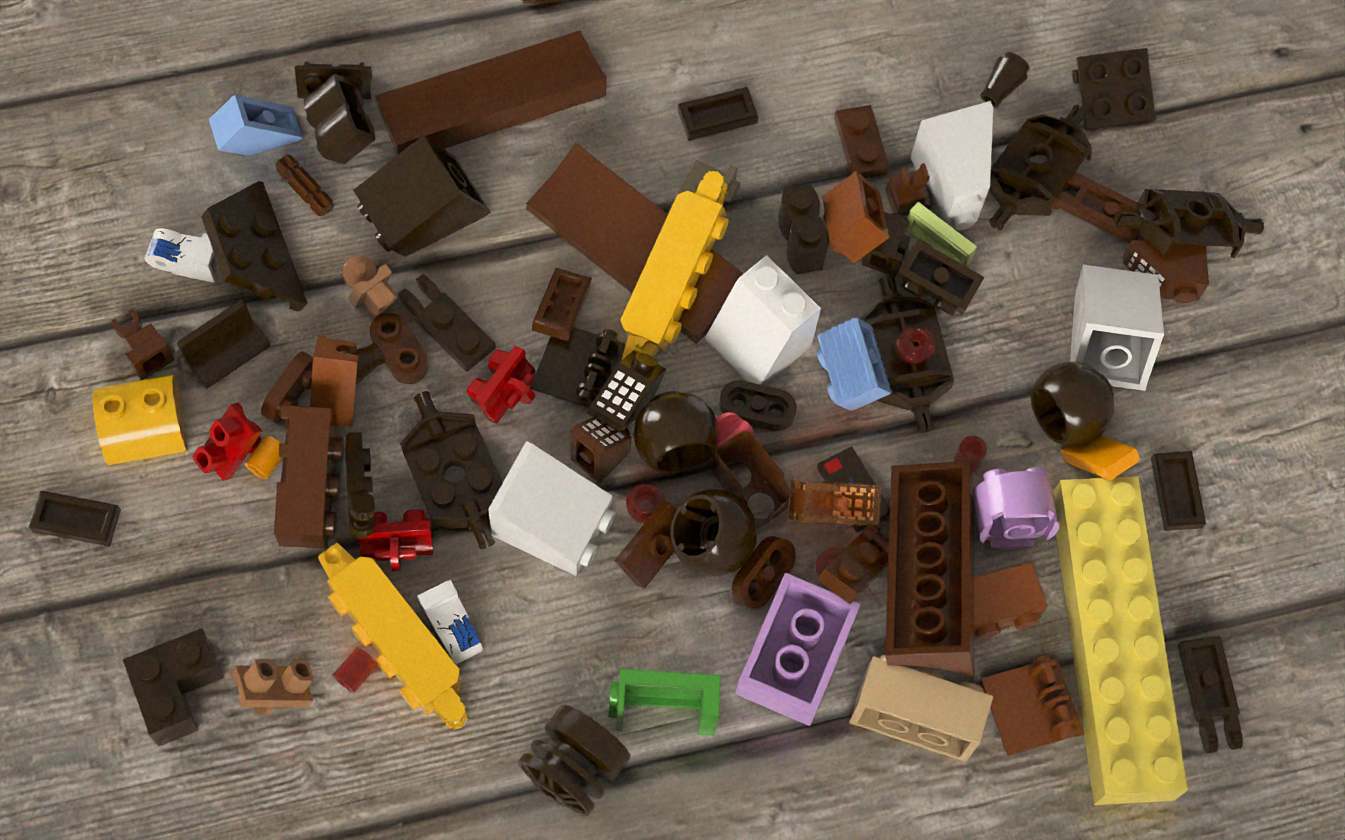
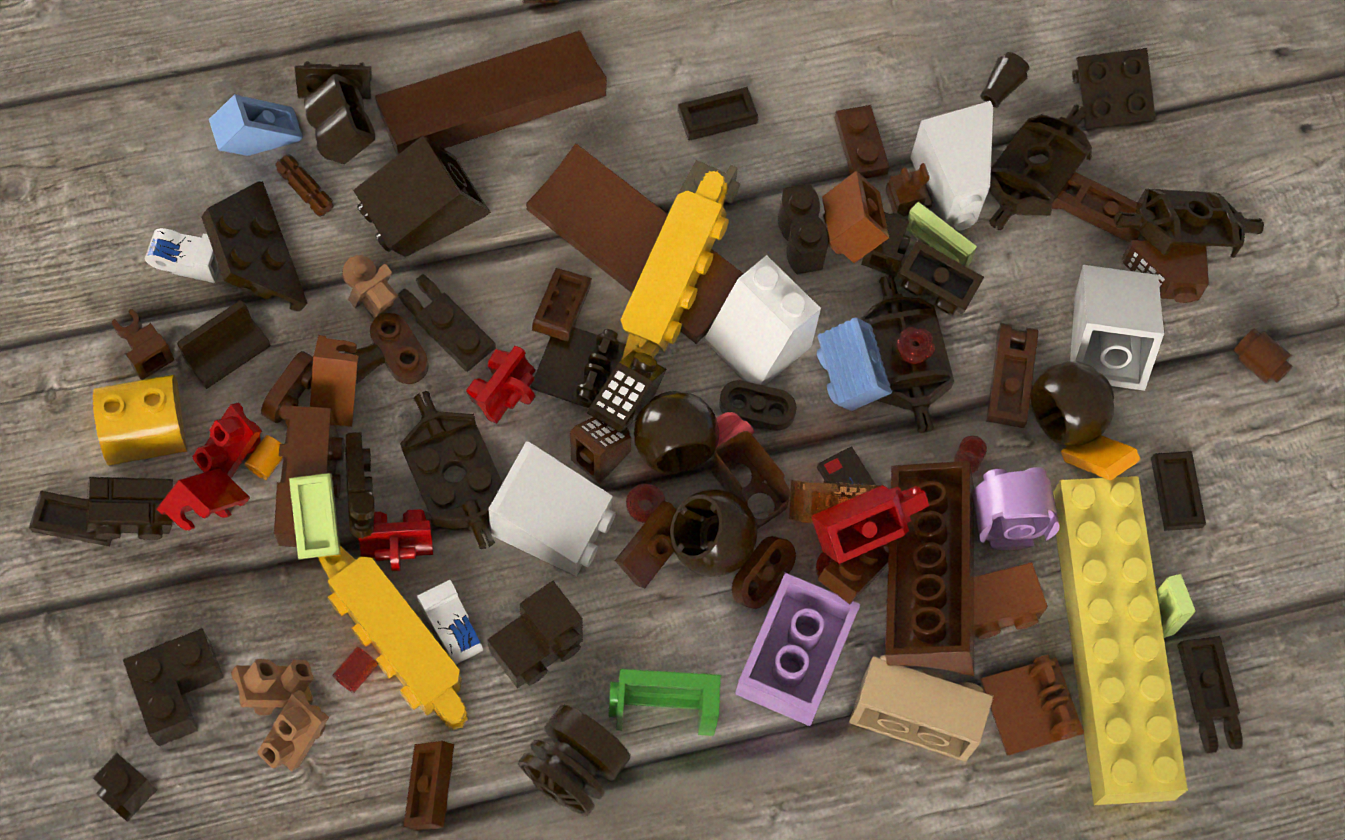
none -> dark brown brick [86,477,173,540]
none -> dark brown brick [93,753,157,822]
none -> red hinge [156,468,251,530]
none -> medium nougat hips [257,689,329,772]
none -> yellowish green tile [289,473,341,559]
none -> reddish brown plate [403,741,454,830]
none -> dark brown brick [487,580,583,689]
none -> red hinge [811,485,930,564]
none -> reddish brown plate [986,323,1039,428]
none -> yellowish green tile [1157,574,1196,637]
none -> reddish brown brick [1233,328,1293,384]

